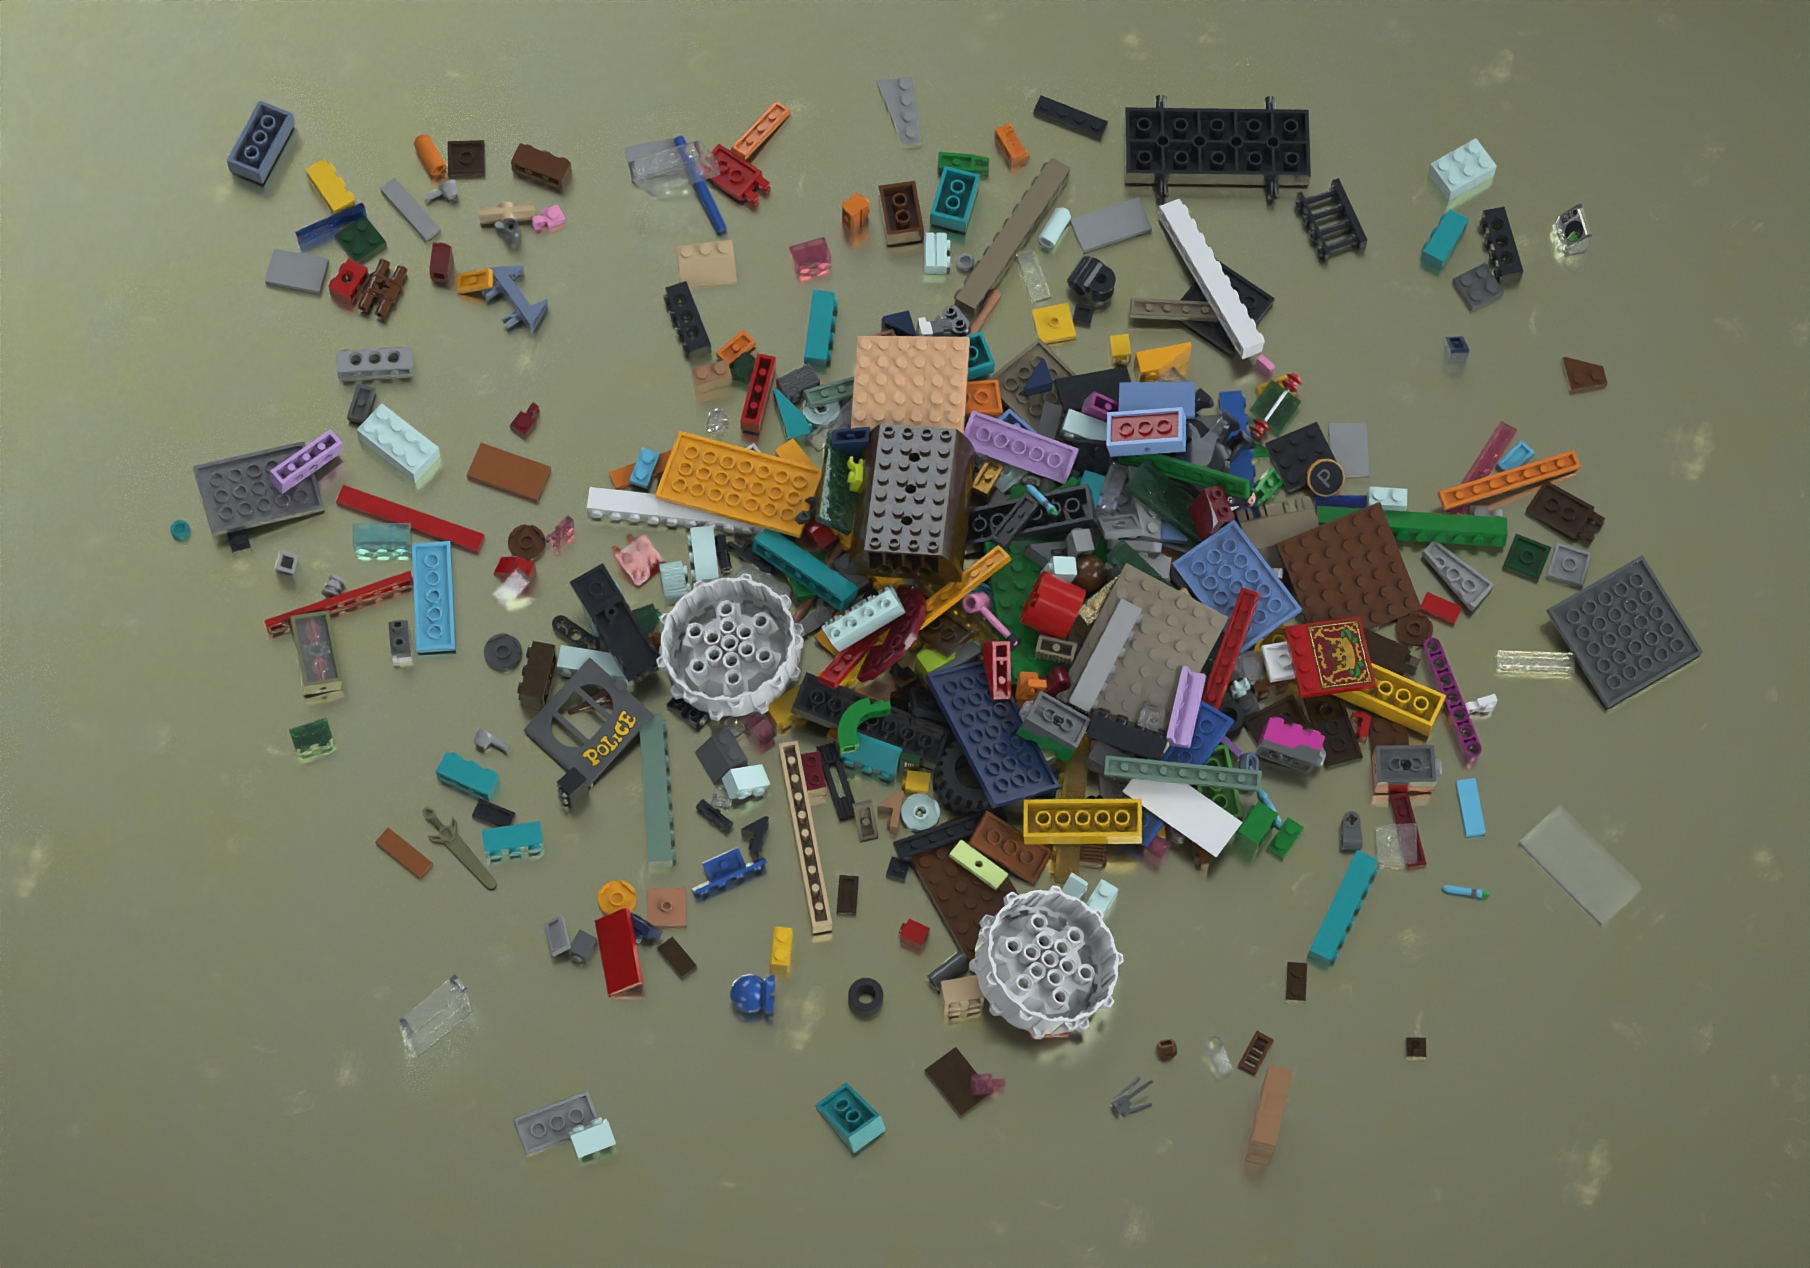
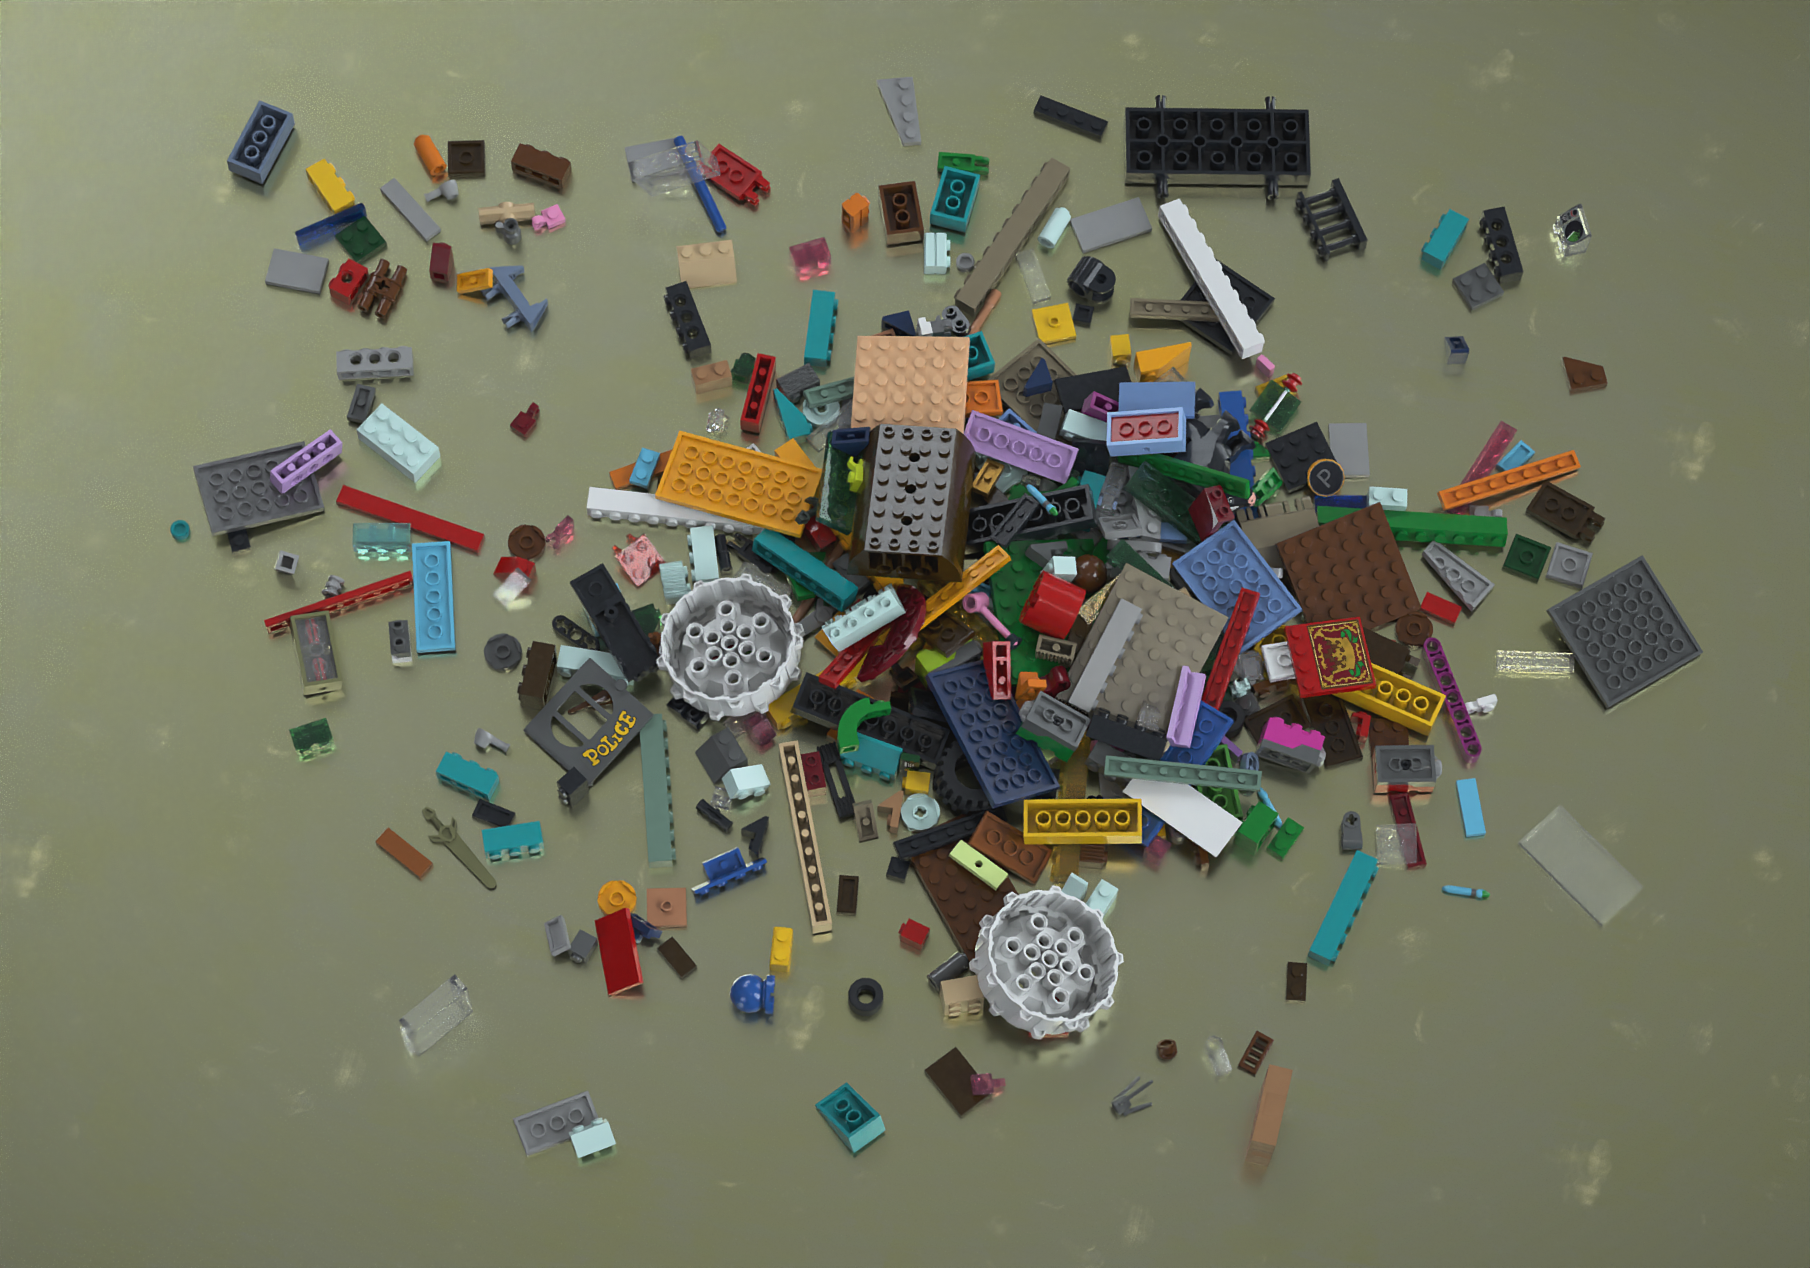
dark orange tile [467,443,551,502] -> none
orange plate [716,329,756,367] -> none
orange tile [731,101,790,160] -> none
orange hinge [994,123,1030,166] -> none
light grey brick [1062,528,1095,559] -> none
dark brown tile [1405,1037,1426,1059] -> none
light aqua brick [1428,138,1497,202] -> none

